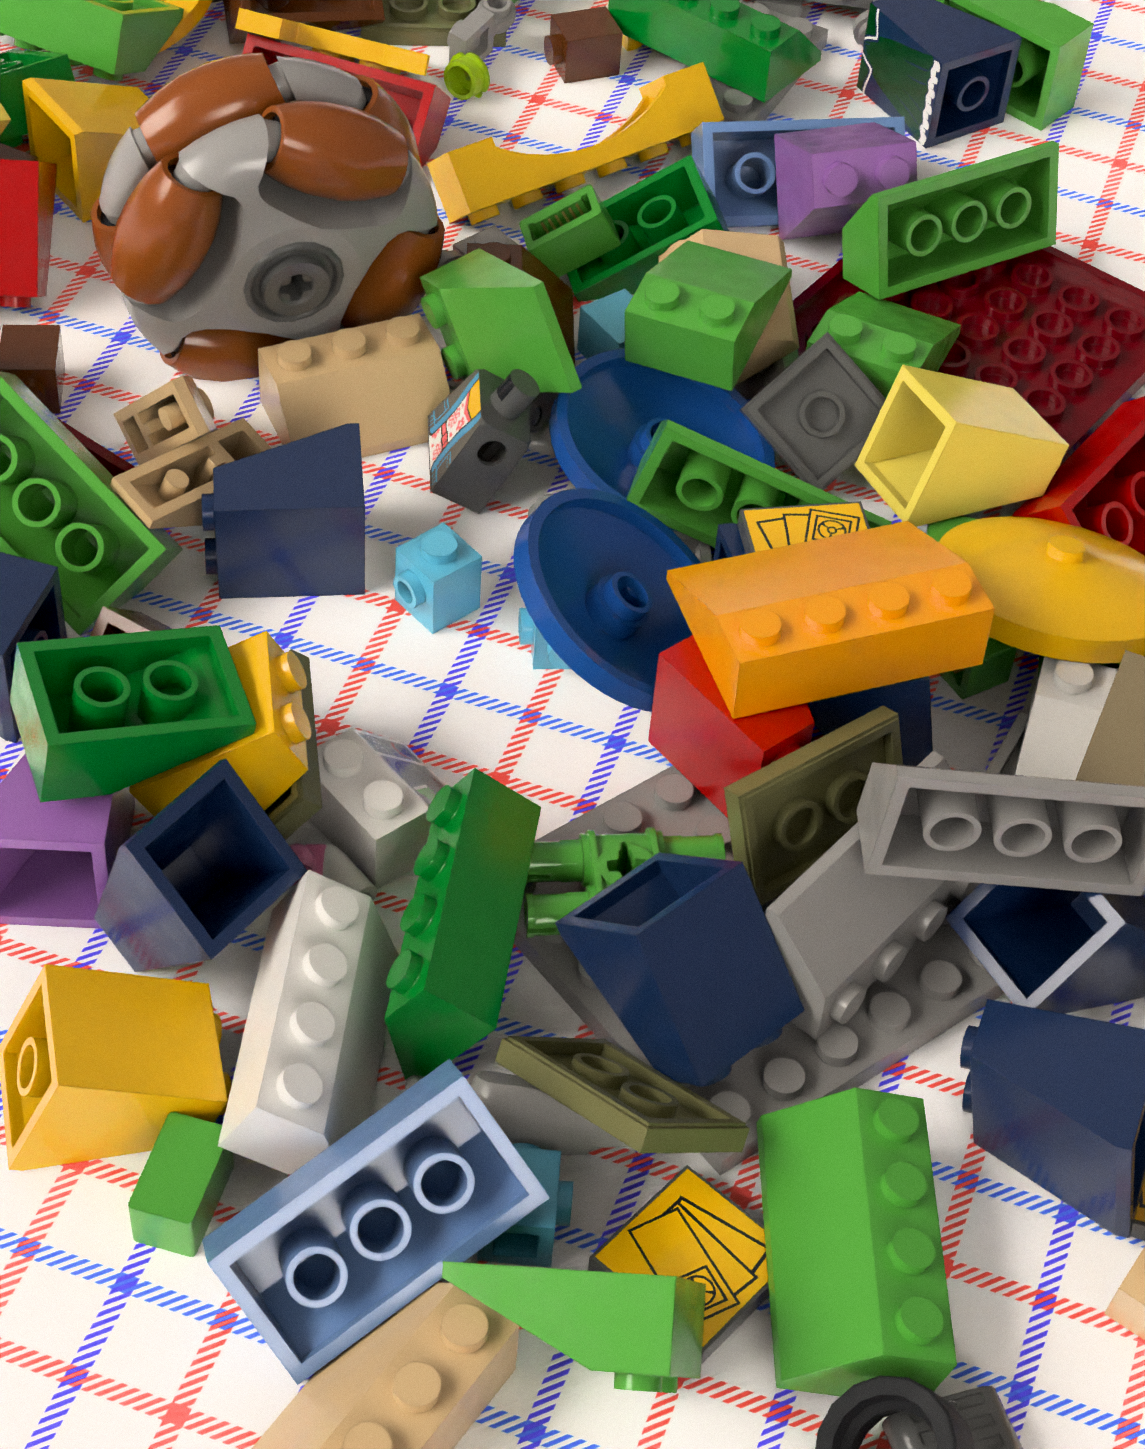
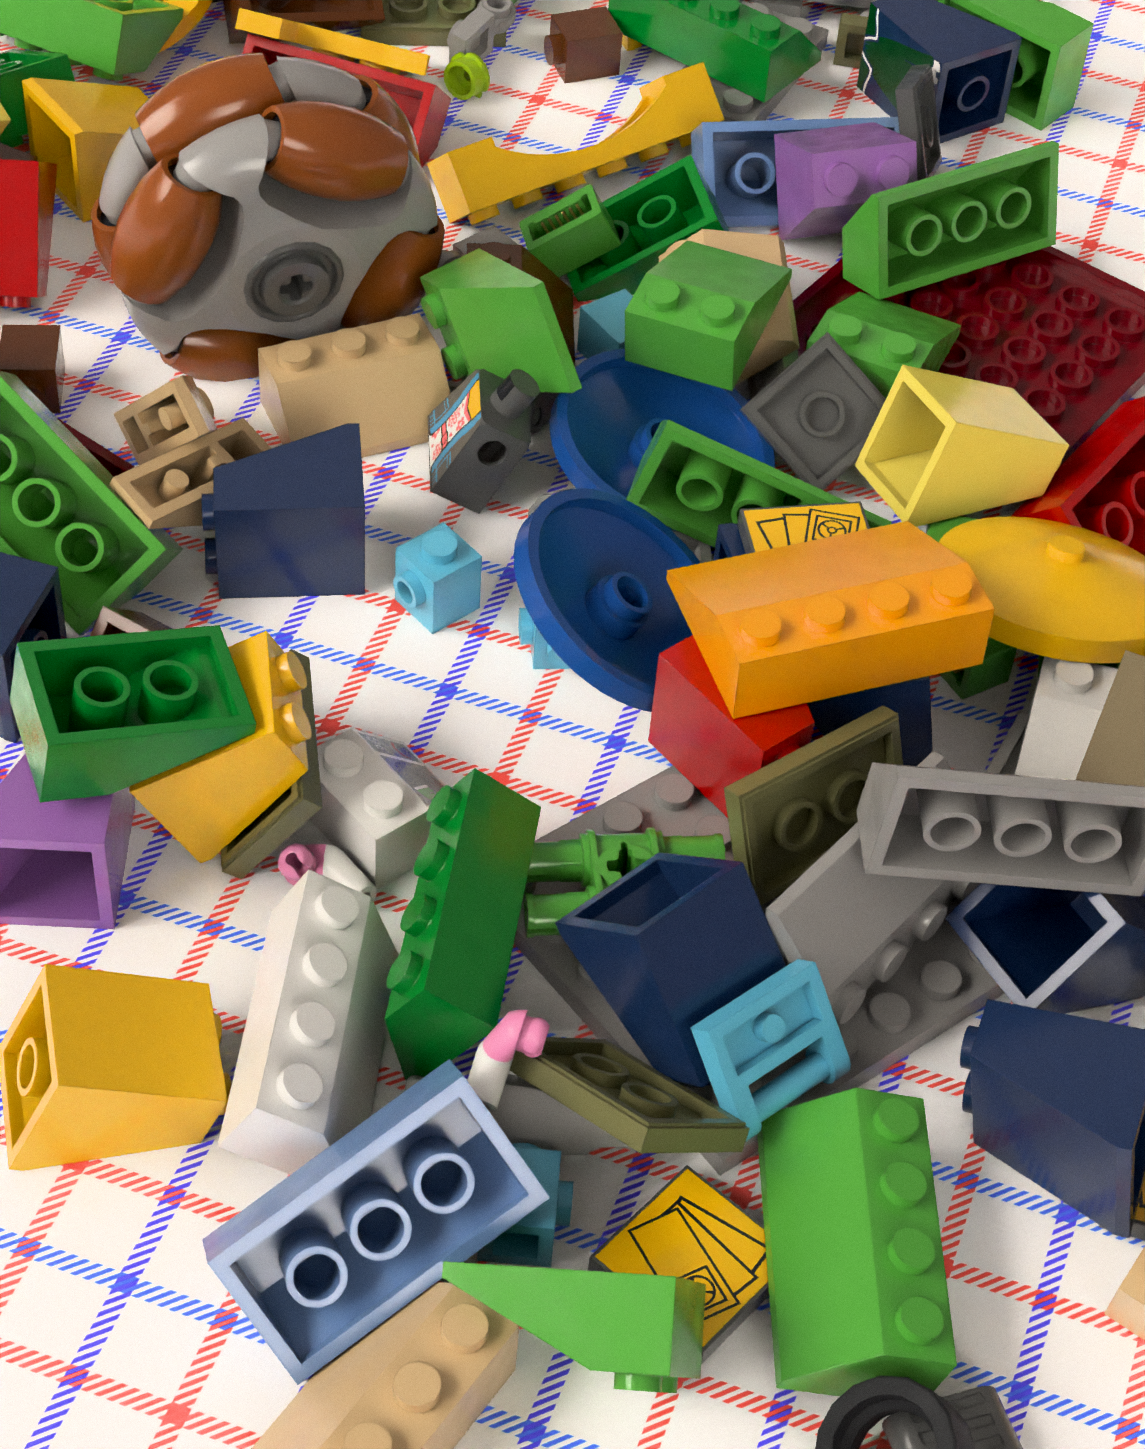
dark blue slope [94,759,307,972] -> none
bright green piece [128,1112,234,1257] -> none
none -> arm [467,1010,550,1110]
none -> medium azure plate [690,959,851,1142]
none -> olive plate [833,13,868,69]
none -> dark grey tile [895,64,942,181]

